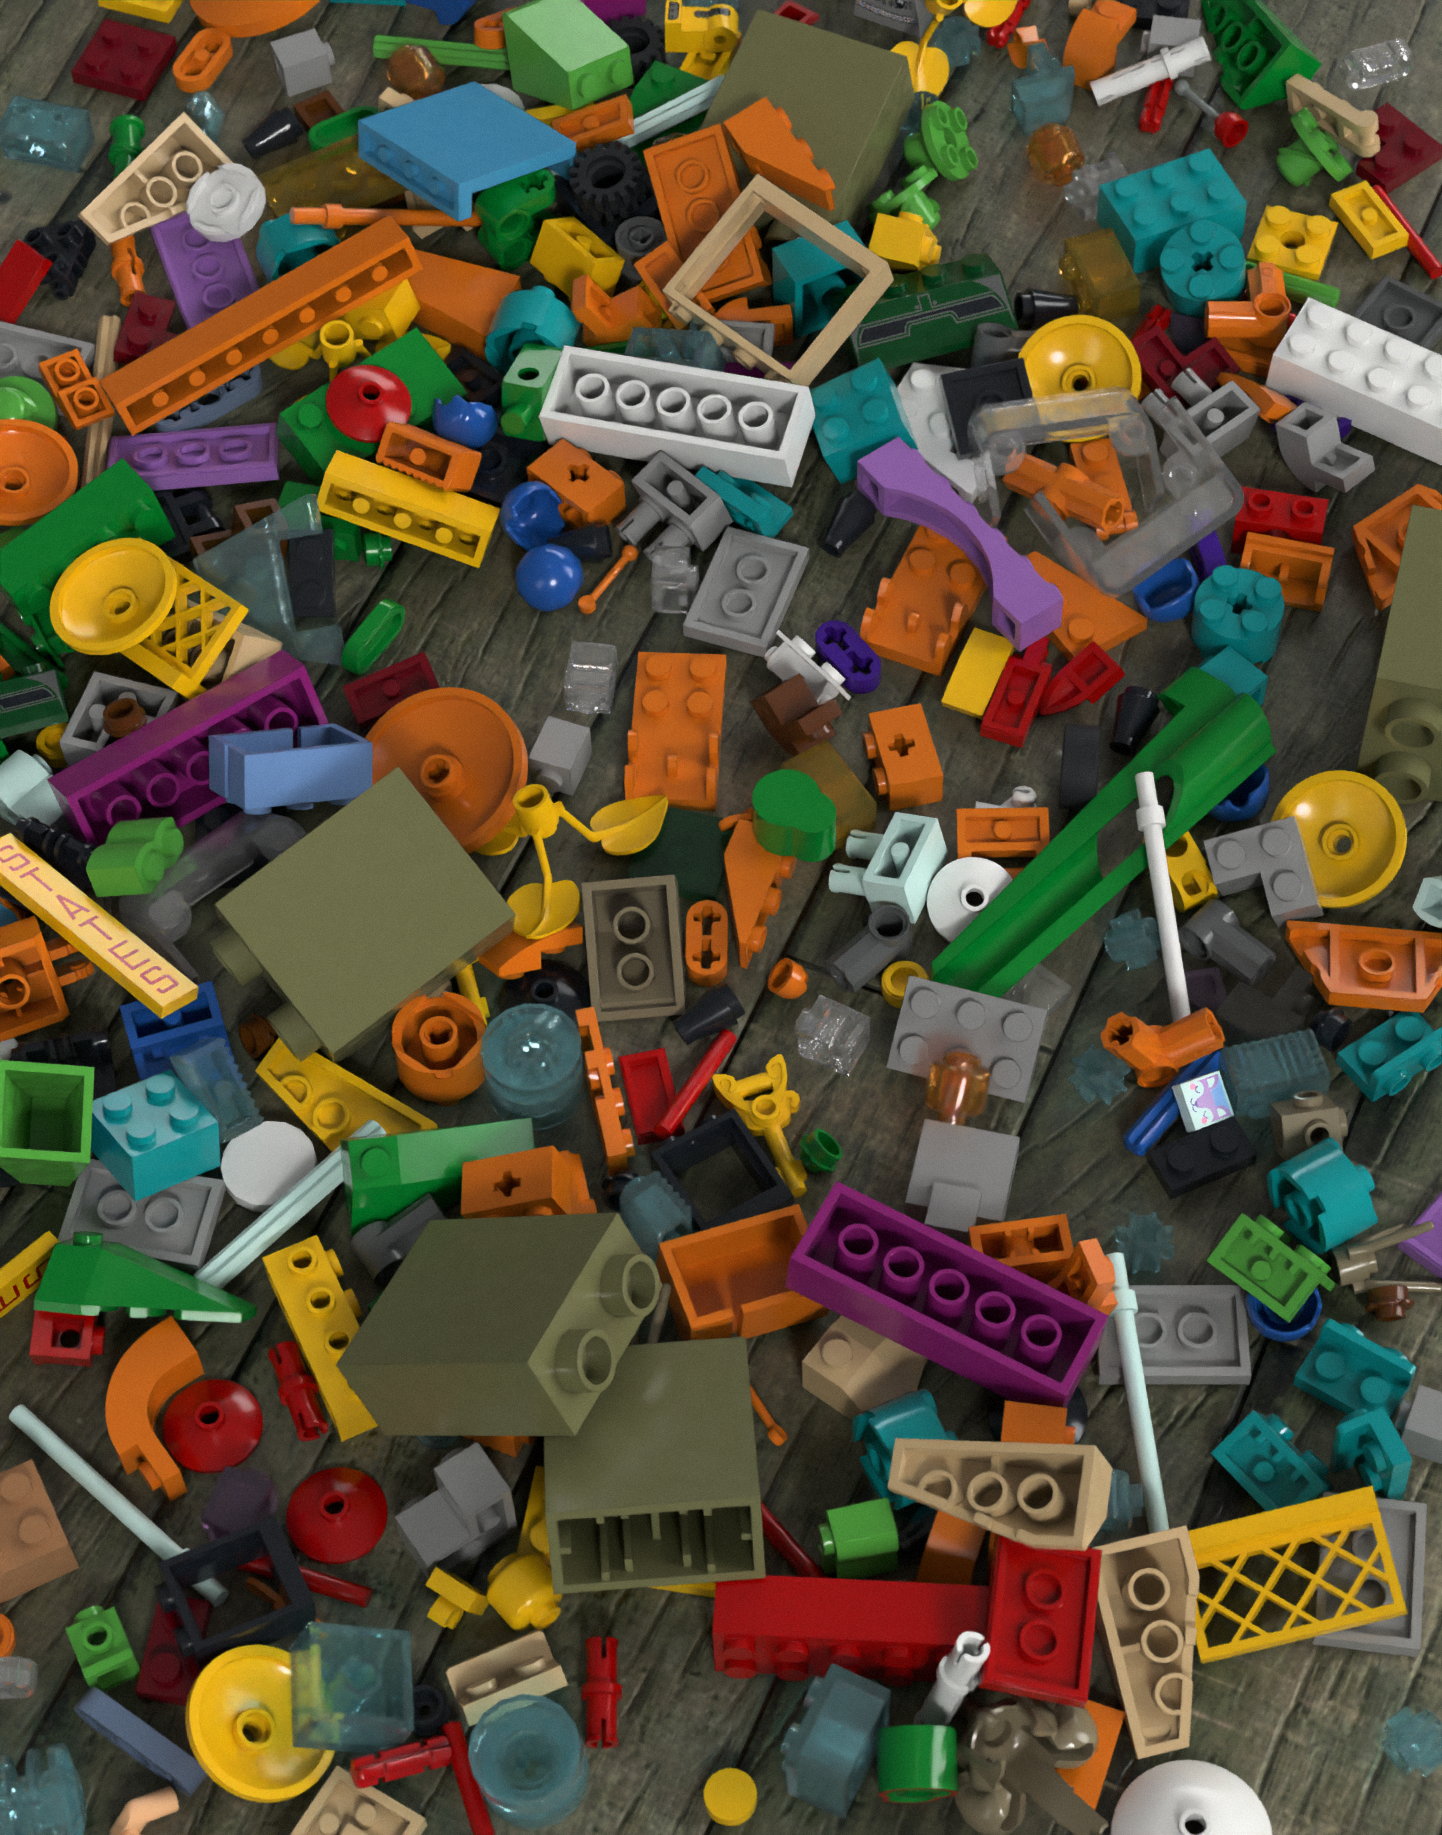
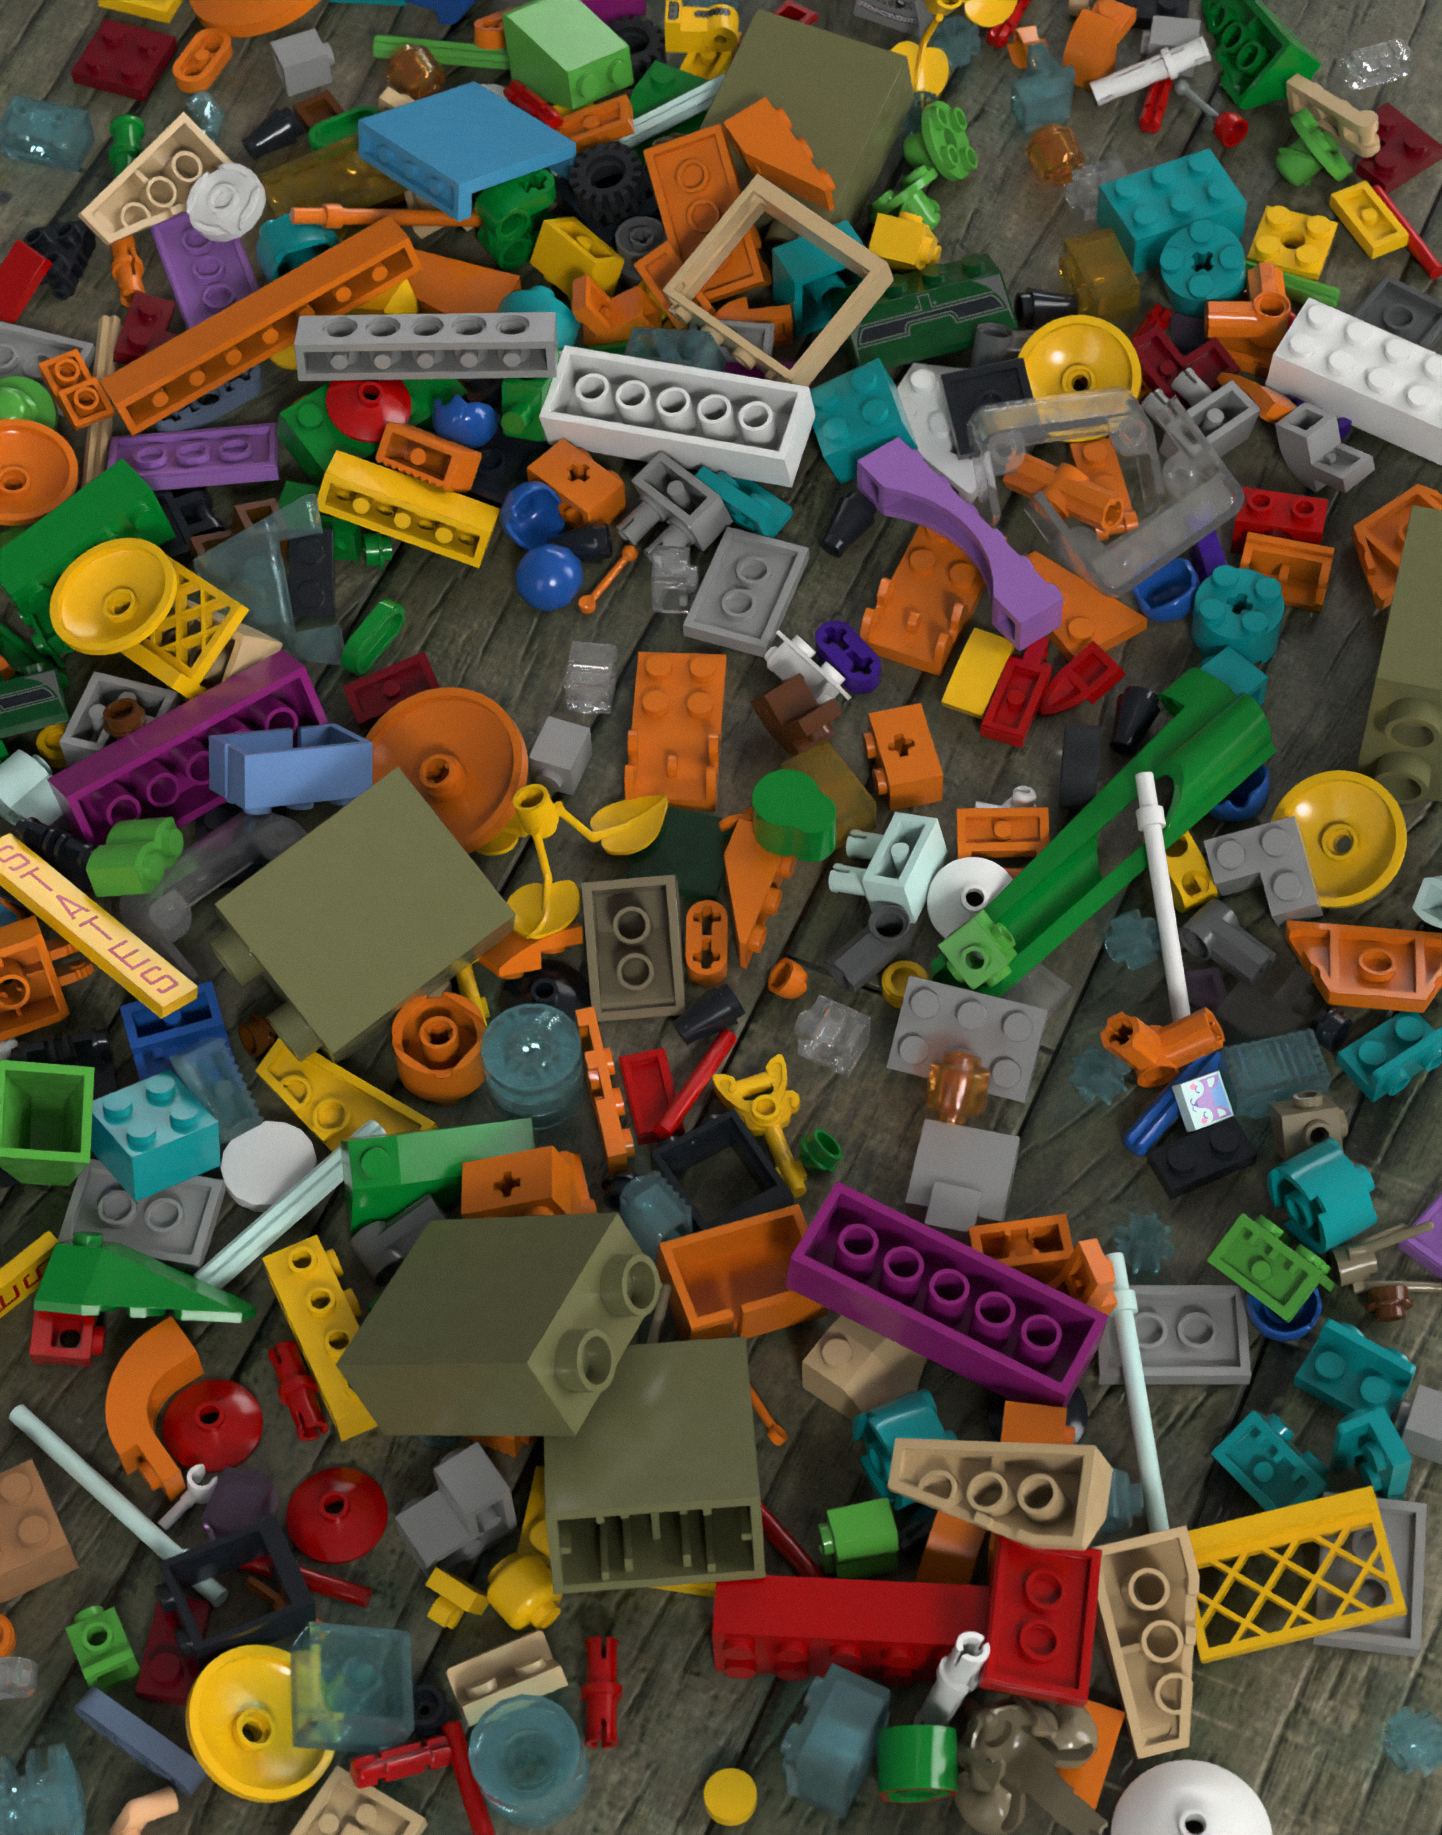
none -> white hand [157,1464,218,1531]
none -> light grey brick [294,312,558,381]
none -> red axle [503,80,563,130]
none -> bright green brick [938,909,1018,991]

